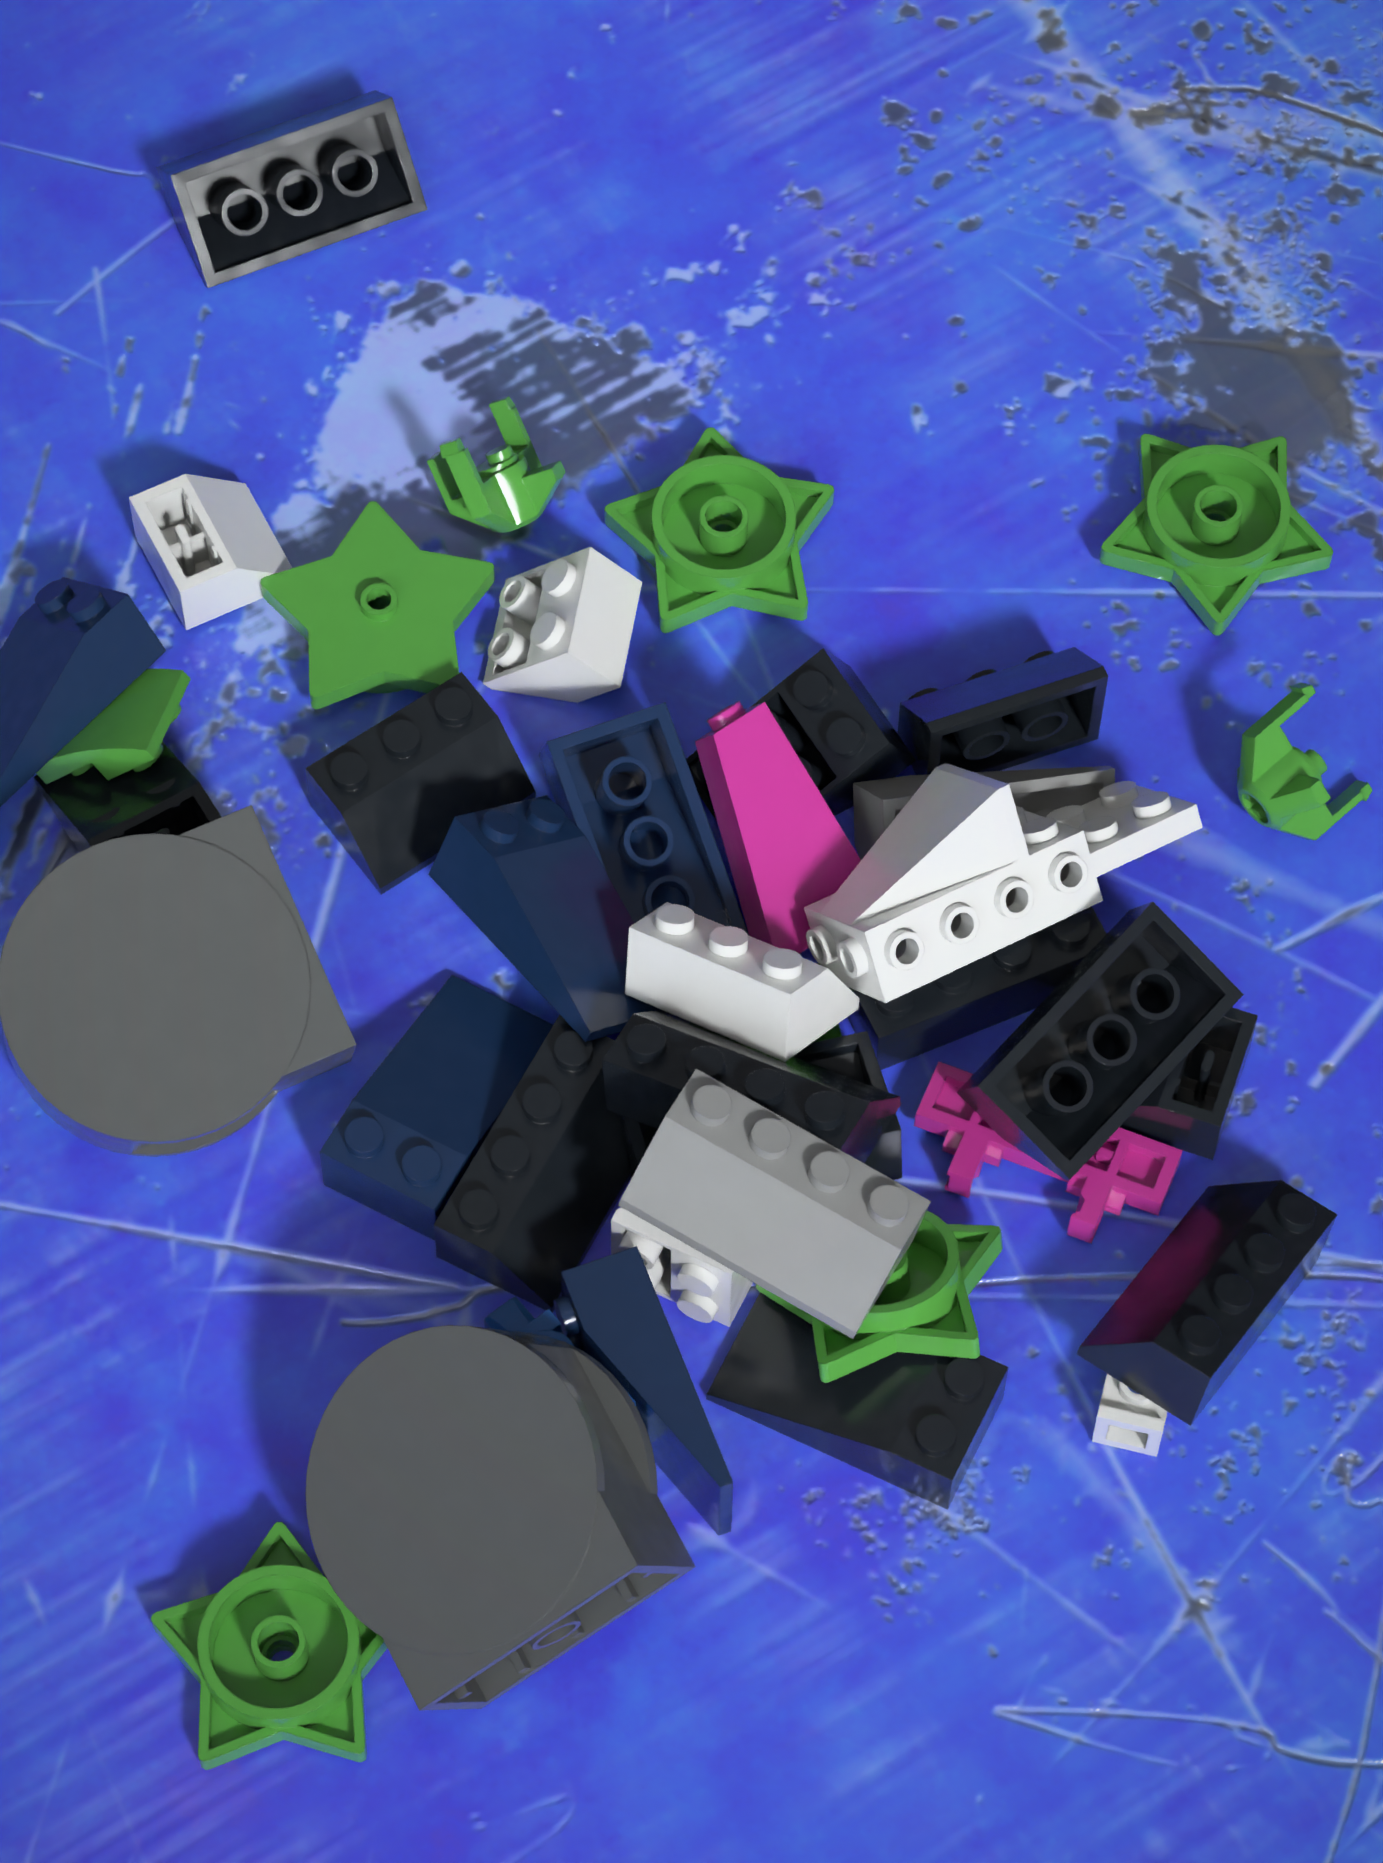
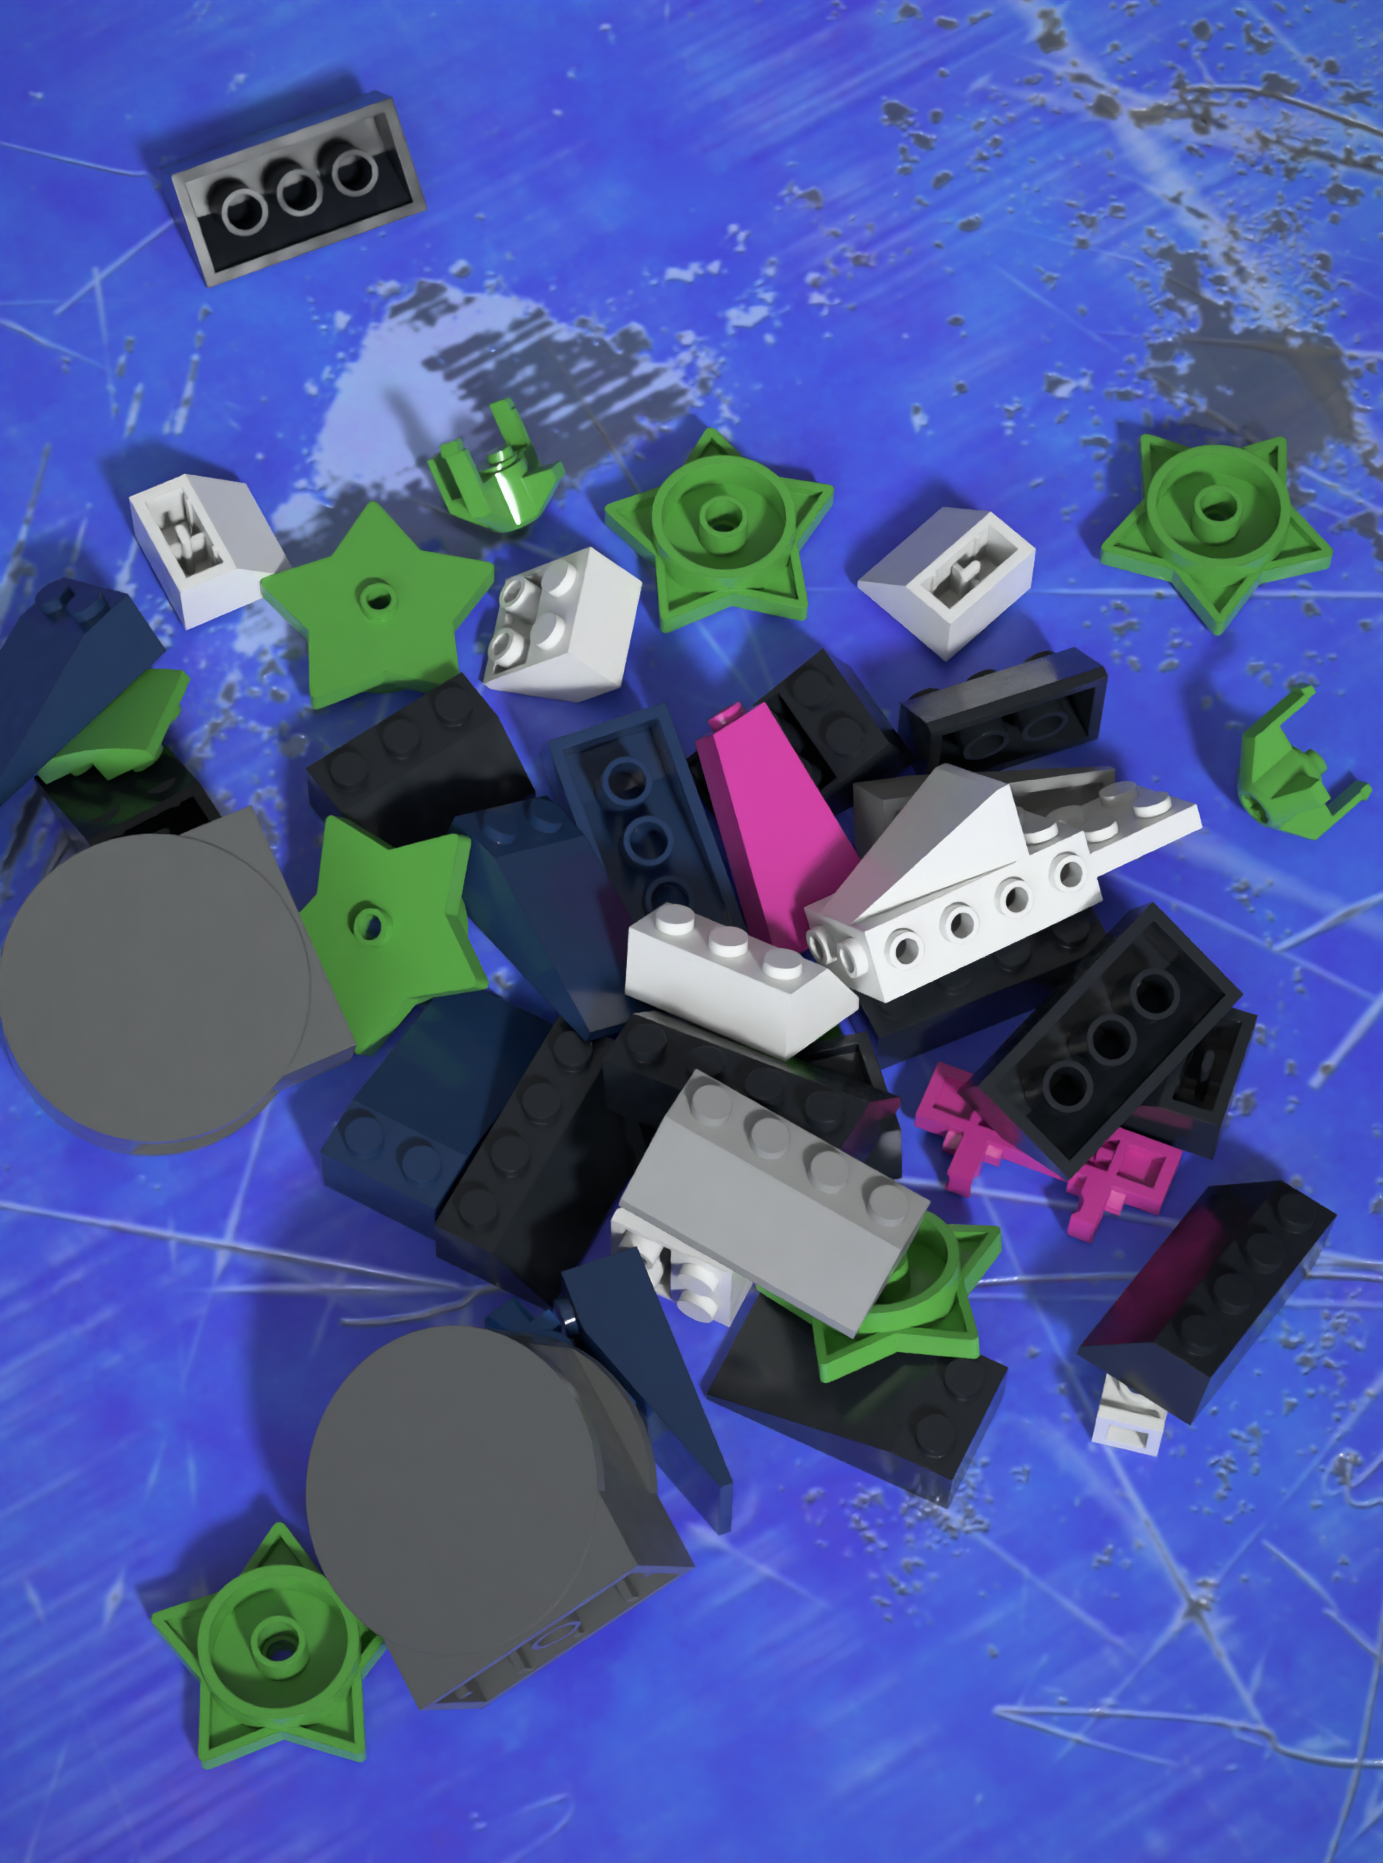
none -> bright green plate [299,815,489,1056]
none -> white slope [857,507,1036,662]

